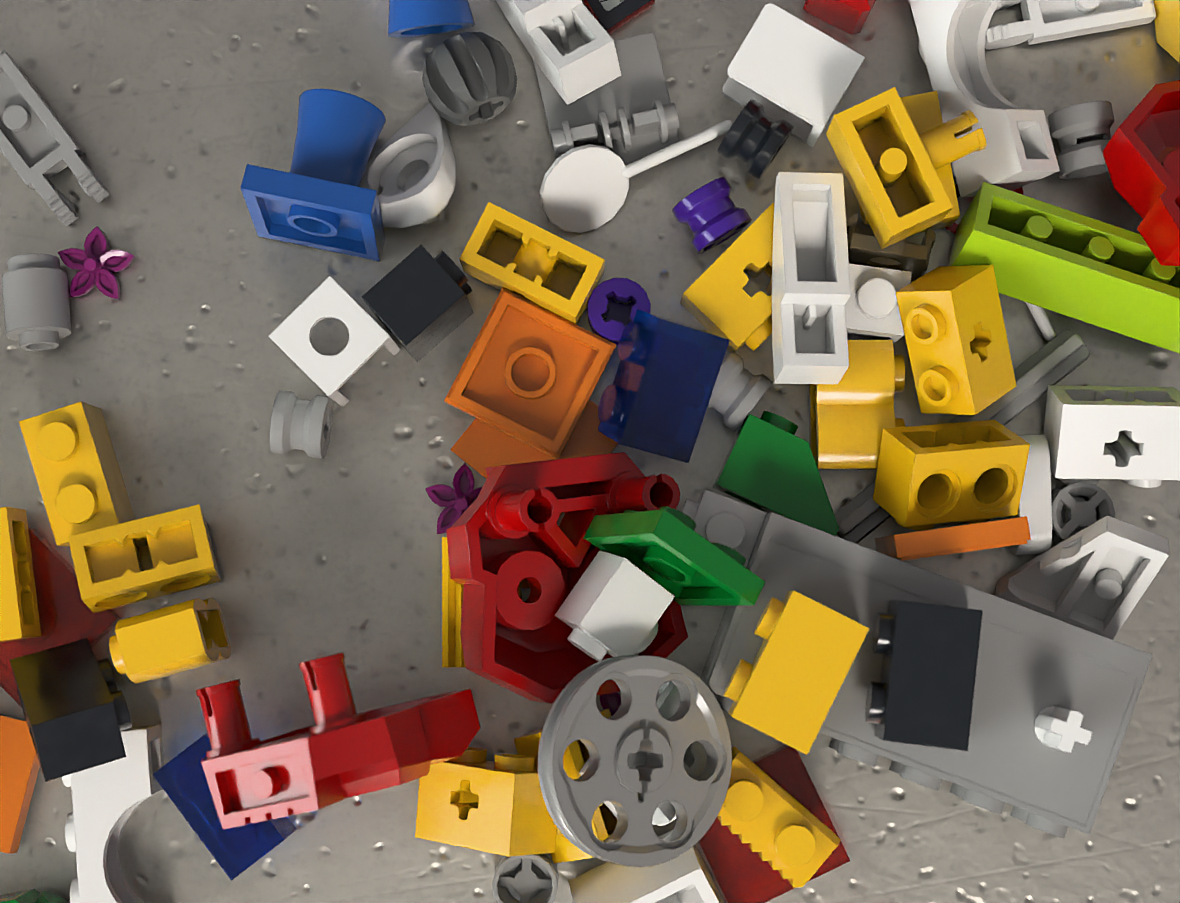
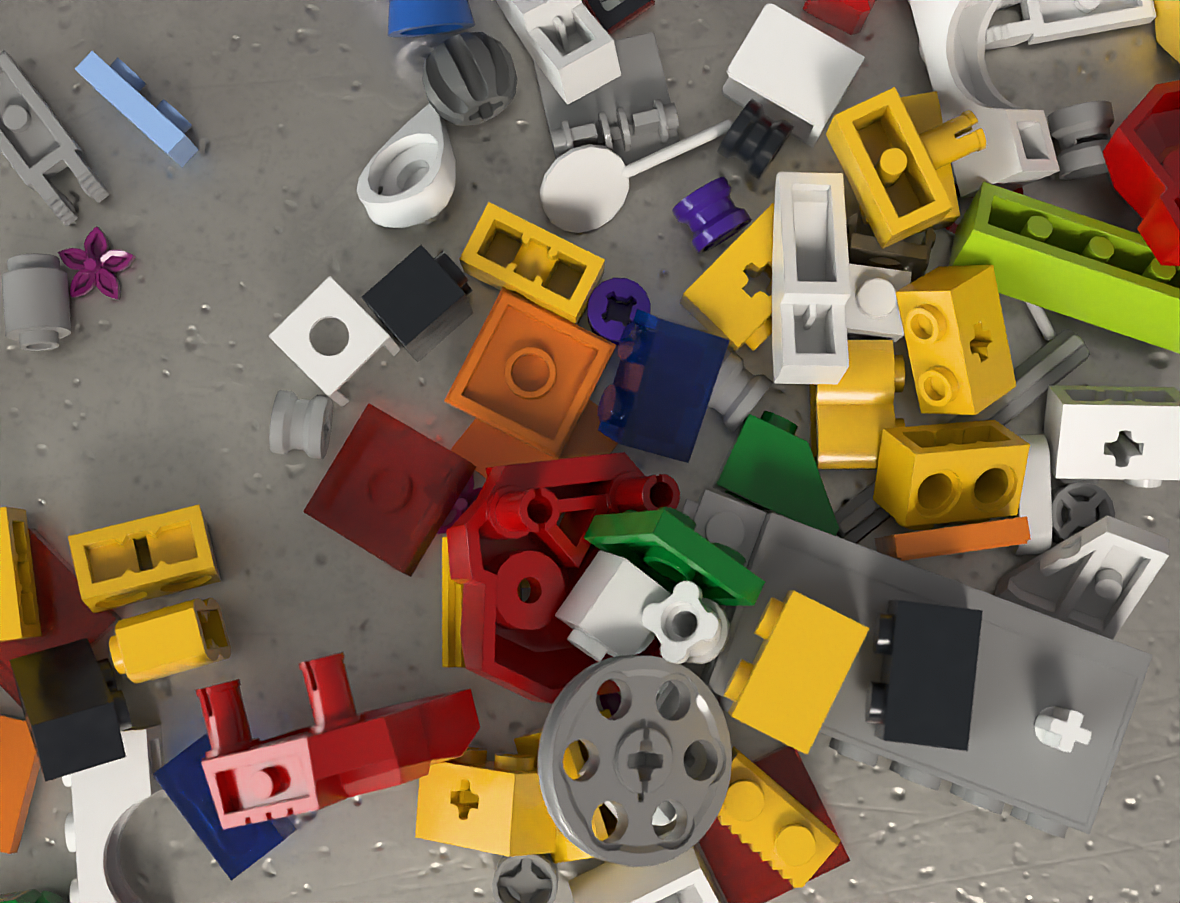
yellow brick [19,401,136,547] -> none
blue plant [240,89,386,261] -> none
none -> light blue plate [75,51,199,168]
none -> clear red tile [303,403,477,577]
none -> white brick [642,581,730,664]

